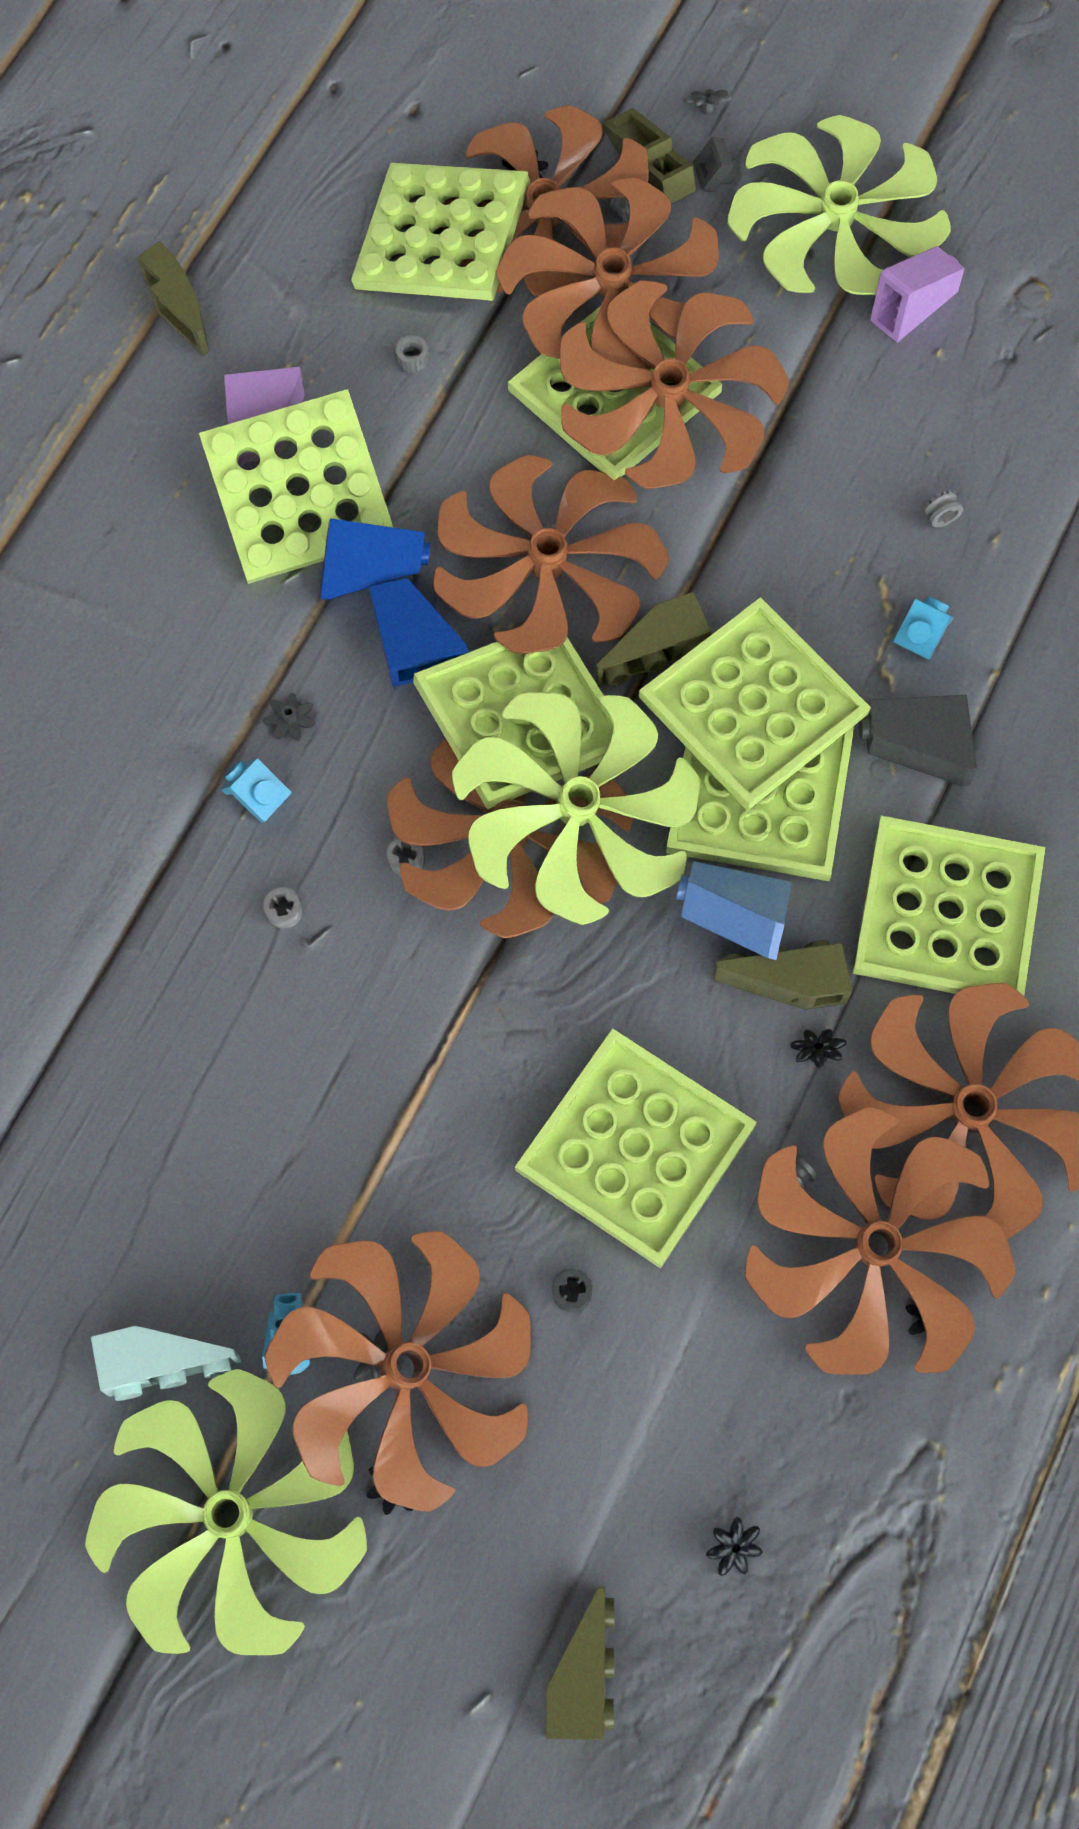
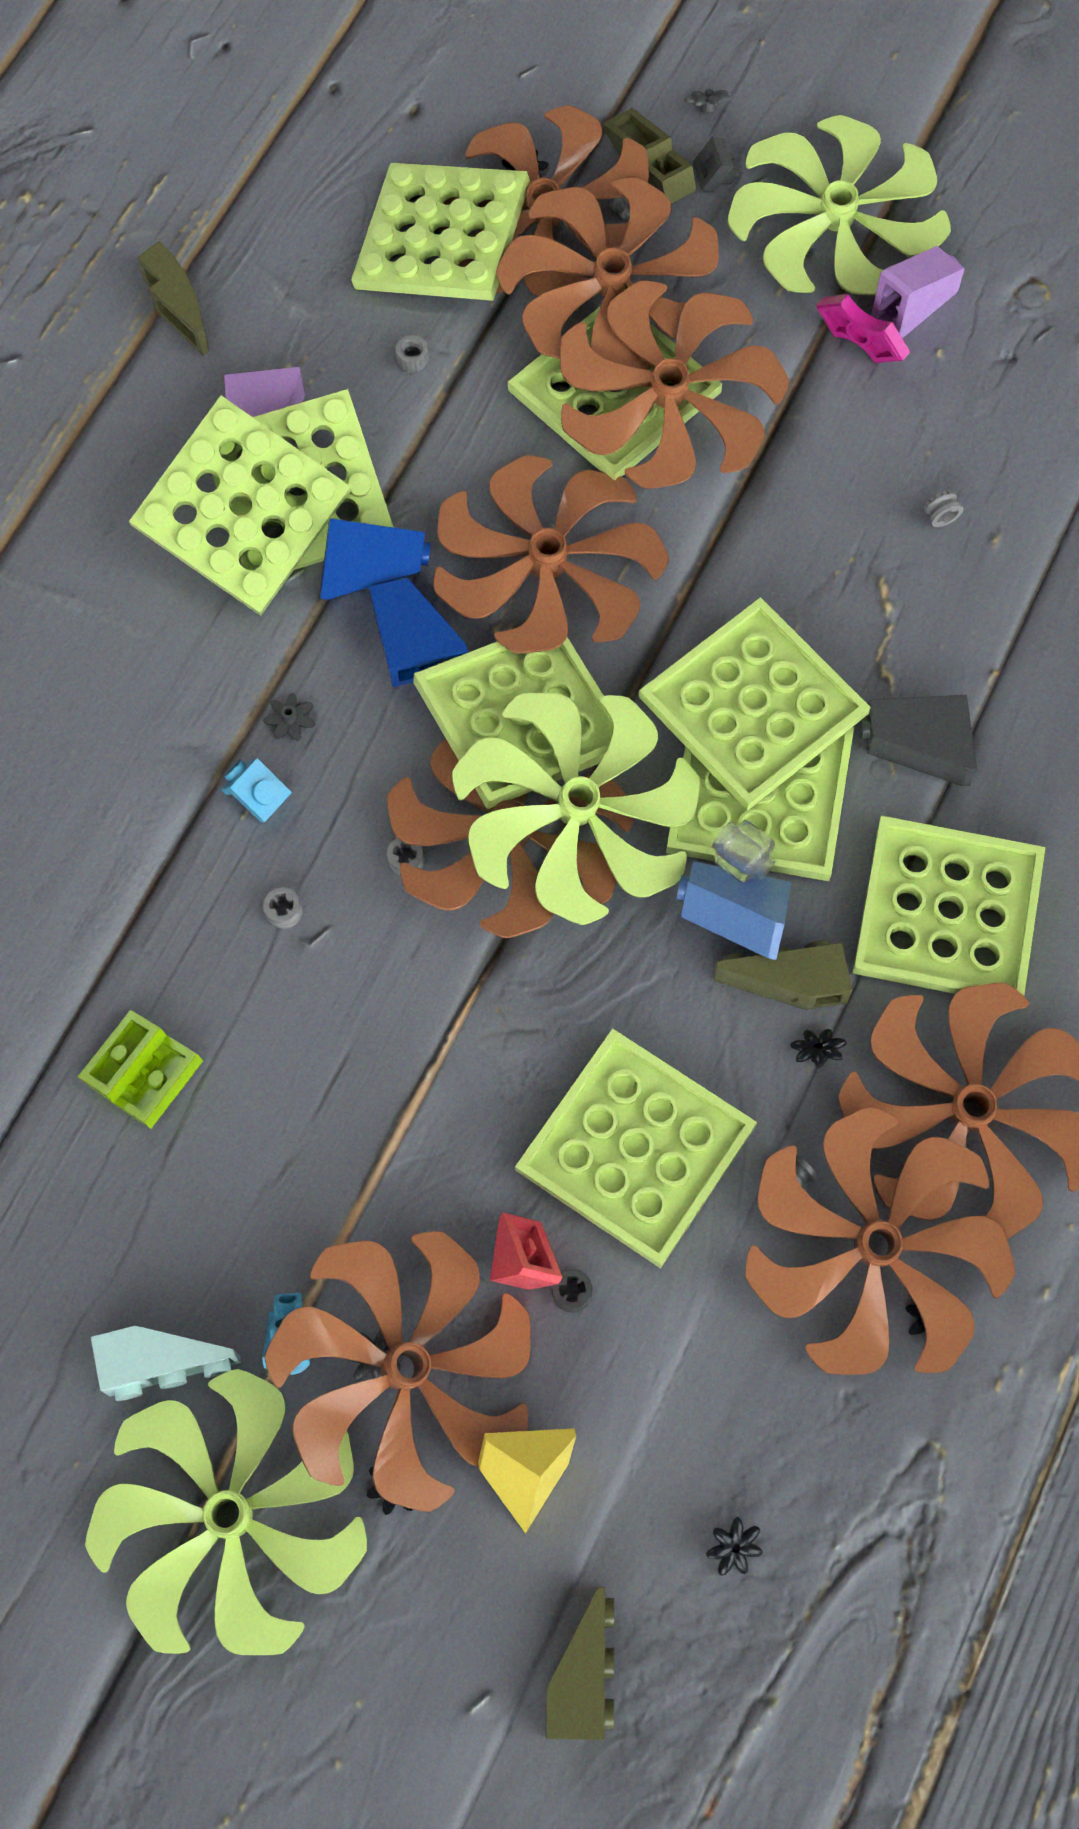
olive slope [596,592,711,687] -> none
medium azure bracket [893,596,954,660] -> none
none -> lime slope [78,1010,203,1129]
none -> yellowish green piece [129,396,351,616]
none -> light yellow slope [478,1428,576,1534]
none -> coral slope [490,1212,562,1290]
none -> clear head [712,820,776,882]
none -> dark pink tile [816,294,910,363]

